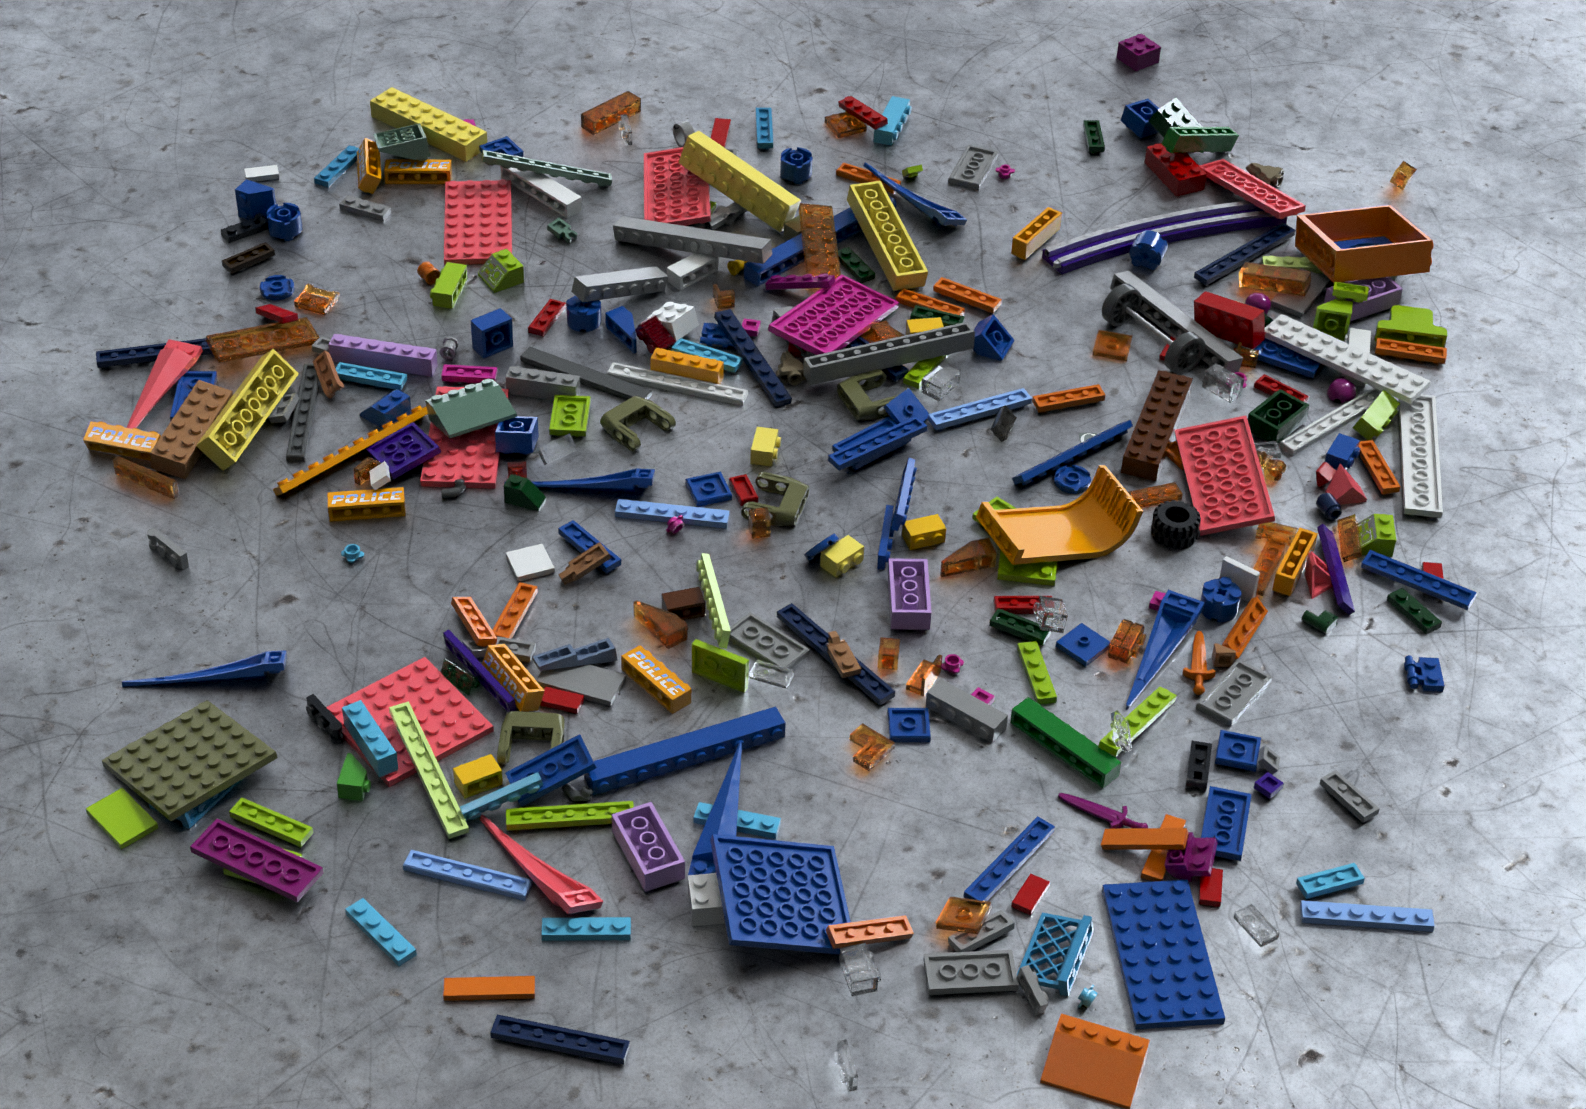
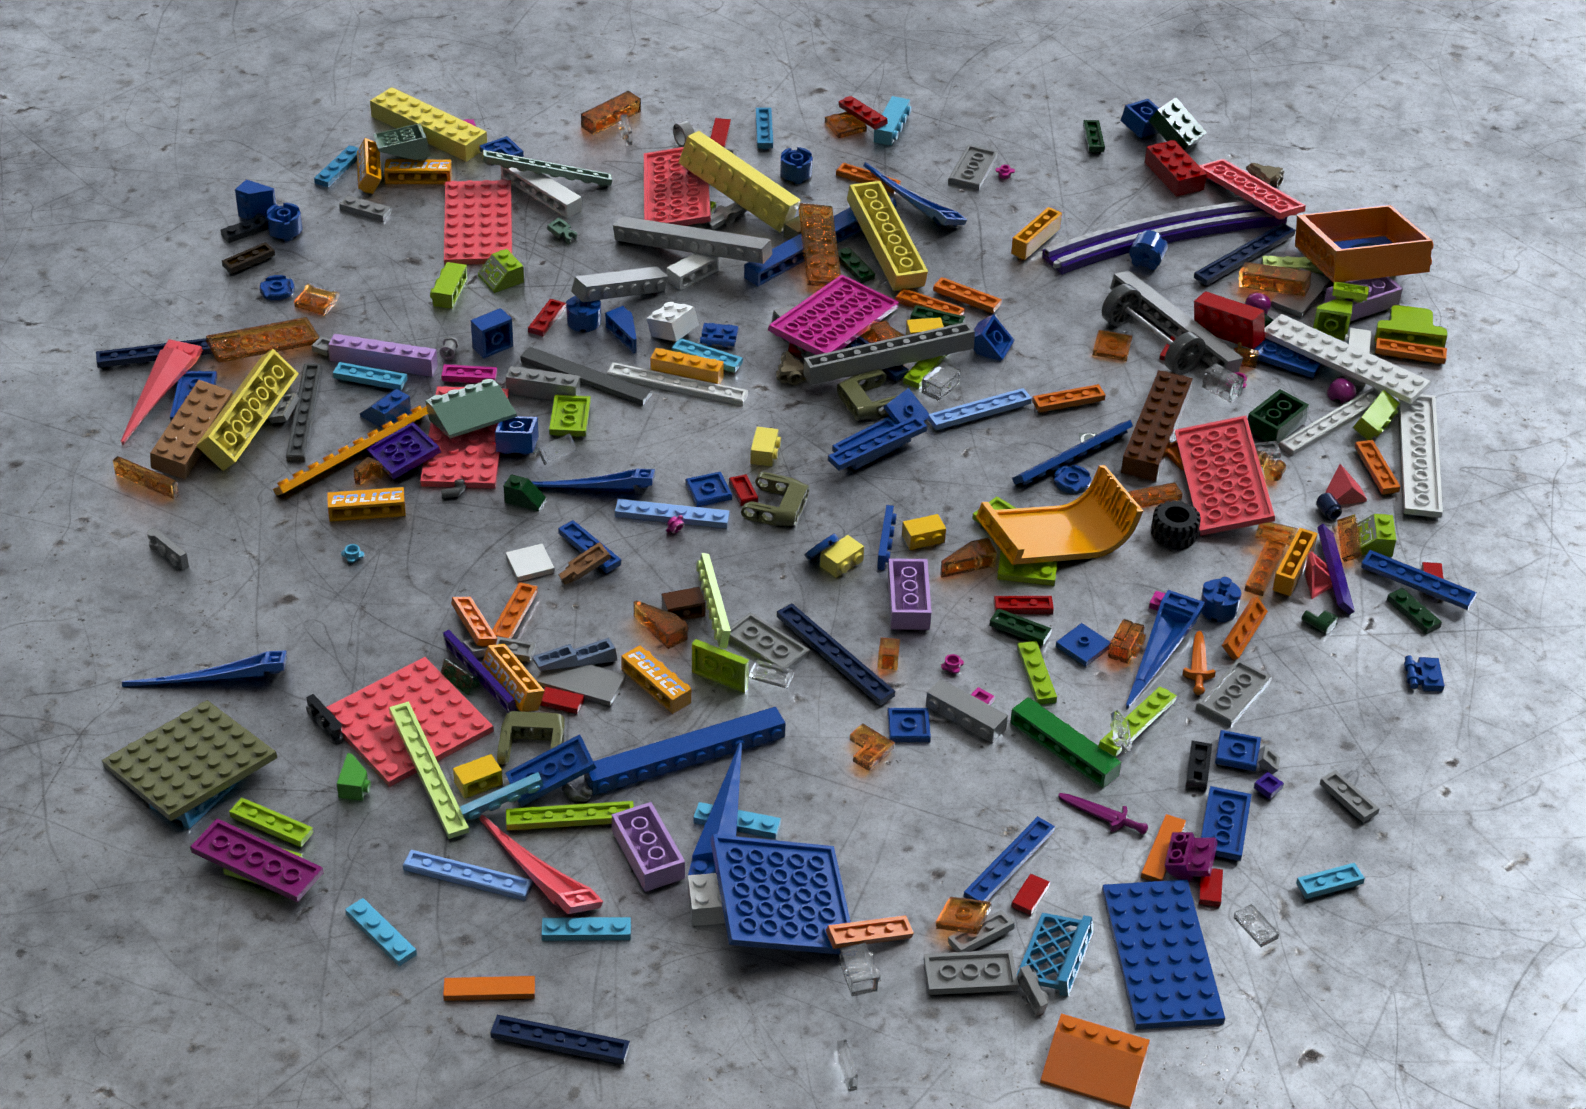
light orange brick [83,421,161,461] -> none
lime tile [86,787,158,850] -> none
white tile [244,165,279,182] -> none
red tile [255,304,298,324] -> none
nougat plate [312,350,344,399] -> none
medium azure brick [342,700,398,778] -> none
white tile [369,461,390,490] -> none
orange wheel [417,262,440,285] -> none
clear red plate [507,461,527,478] -> none
olive connector [600,396,676,452] -> none
dark red brick [635,315,676,354] -> none
clear orange panel [713,284,735,310] -> none
dark blue plate [714,309,792,407] -> none
yellow bush [727,260,748,276] -> none
dark pink plate [742,318,761,337] -> none
clear orange brick [748,507,771,539] -> none
magenta plate [765,273,835,290] -> none
medium nougat hinge [827,631,861,678] -> none
blue plate [891,458,917,531] -> none
lime plate [902,164,923,178] -> none
clear orange panel [906,654,943,697] -> none
clear smoke plate [990,405,1017,442] -> none
clear brick [1033,596,1068,633] -> none
medium azure plate [1078,984,1098,1008] -> none
orange tile [1101,828,1189,850] -> none
magenta brick [1116,34,1161,72] -> none
green brick [1161,127,1239,153] -> none
medium nougat slope [1212,643,1236,667] -> none
white tile [1219,556,1260,603] -> none
red tile [1254,374,1309,403] -> none
light blue plate [1300,900,1435,932] -> none
slope [1316,462,1336,487] -> none
blue brick [1325,433,1361,471] -> none
clear orange brick [1390,161,1417,190] -> none

